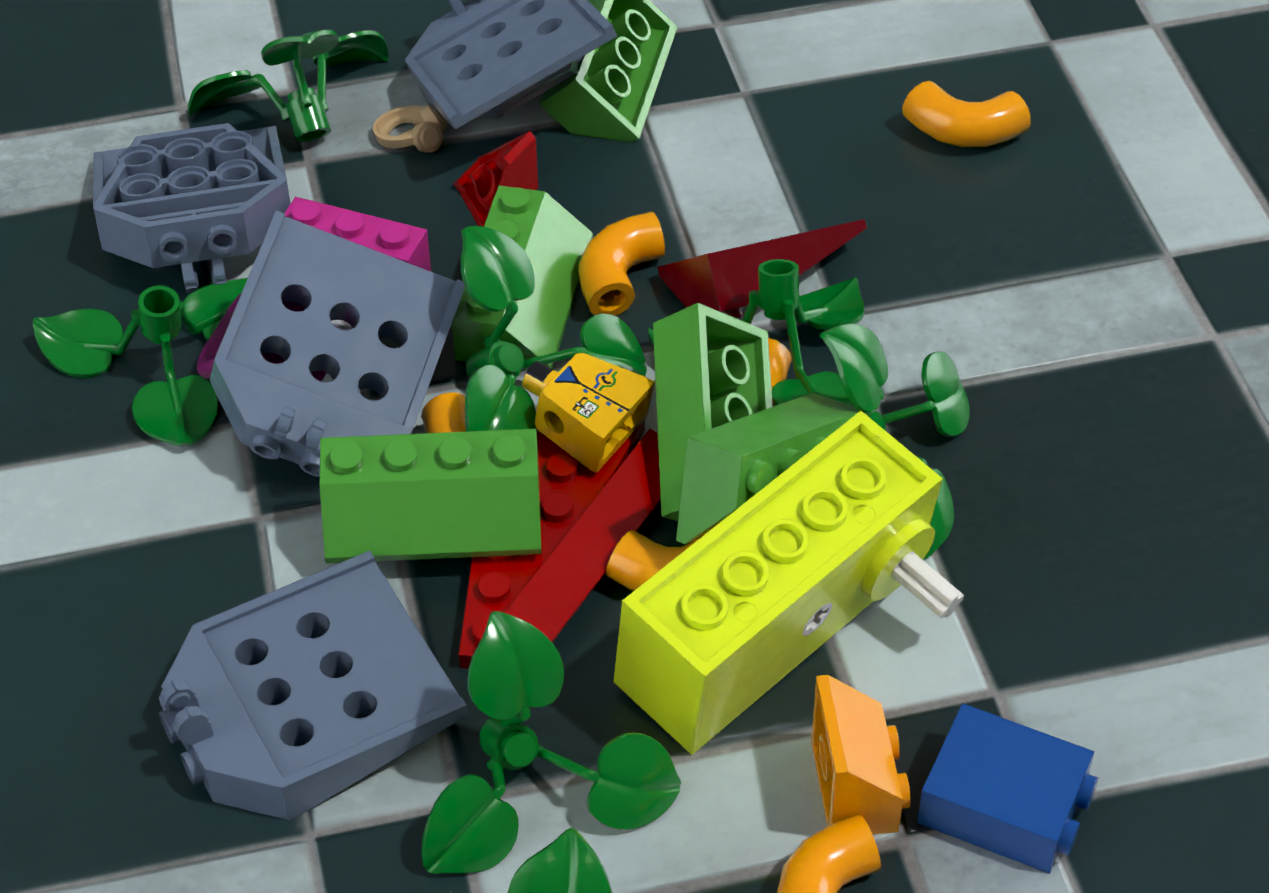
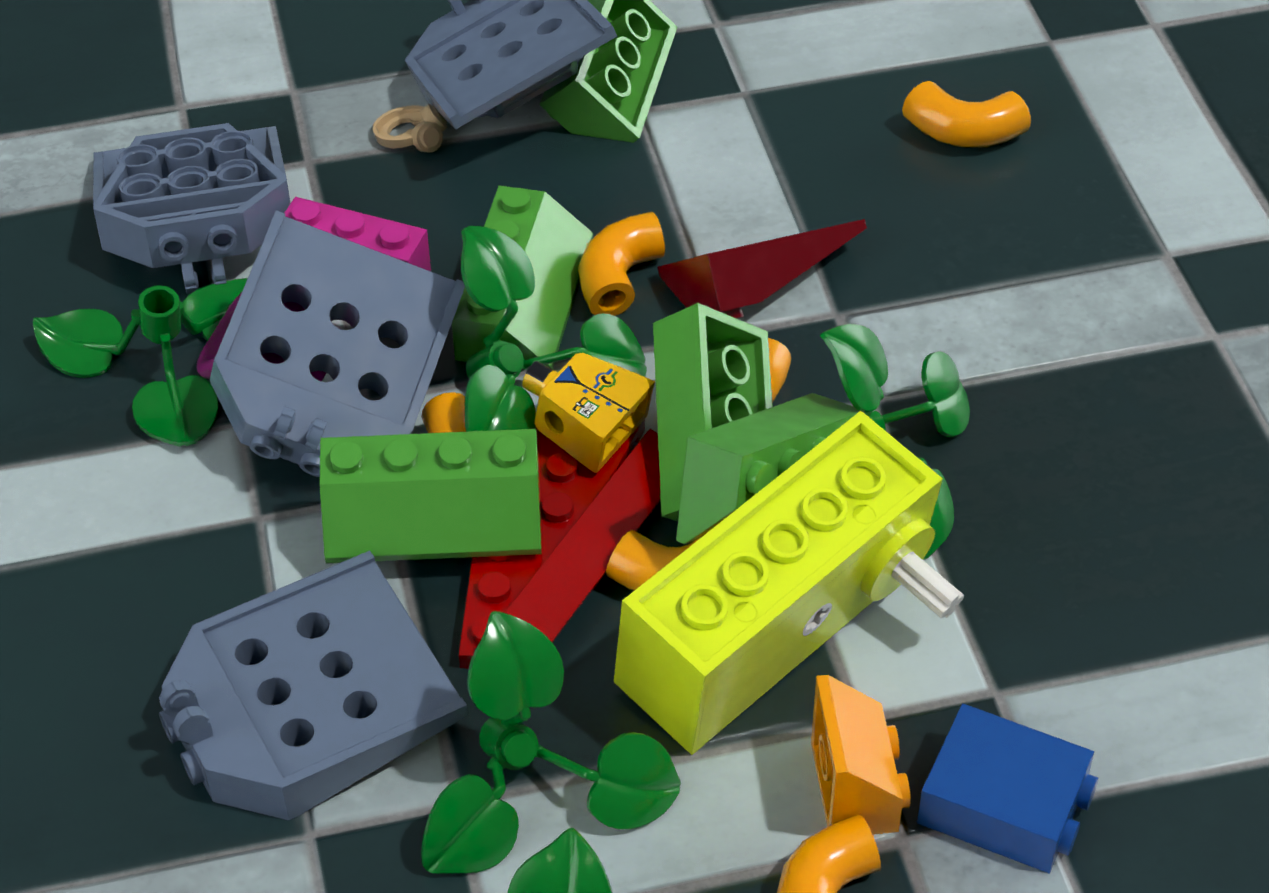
green plant [187,30,388,142] -> none
red slope [453,131,538,227] -> none
green plant [648,259,864,406] -> none

